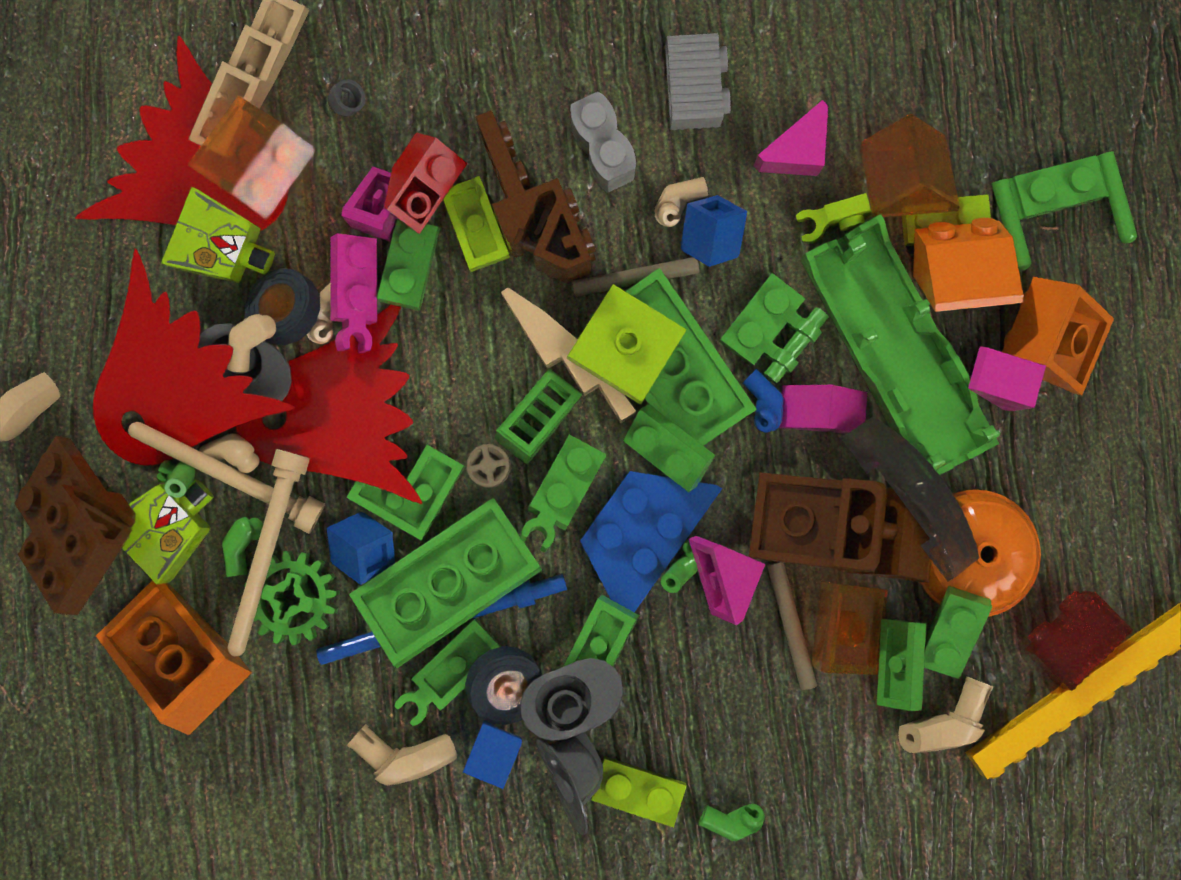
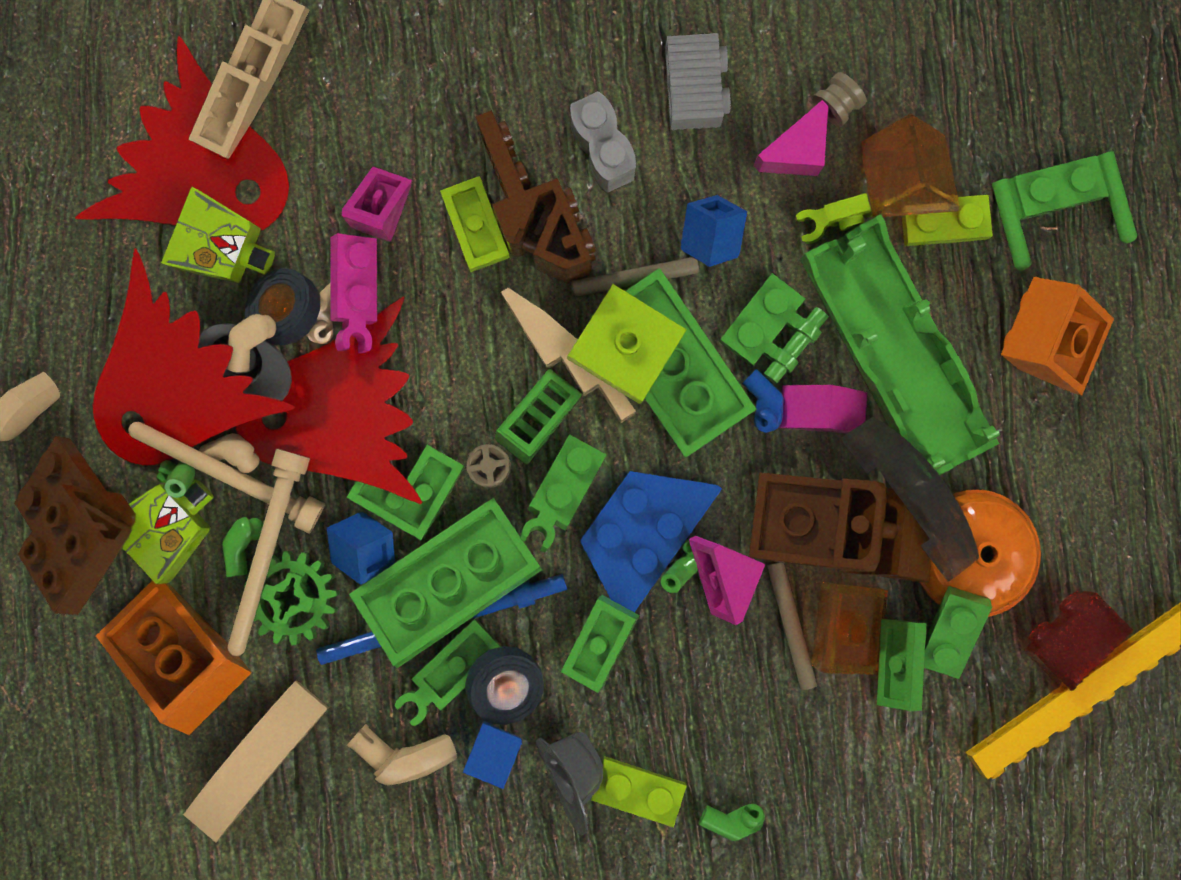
clear orange slope [188,95,317,220] -> none
dark grey hinge [328,79,365,117] -> none
bright green plate [377,219,440,311] -> none
red slope [384,133,468,234] -> none
dark grey piece [520,658,624,741] -> none
bright green plate [623,404,716,492] -> none
tan arm [655,177,708,227] -> none
tan arm [898,676,993,753] -> none
orange slope [913,218,1023,312] -> none
dark pink slope [968,347,1046,411] -> none
none -> tan slope [183,680,329,842]
none -> dark tan wheel [812,72,867,127]

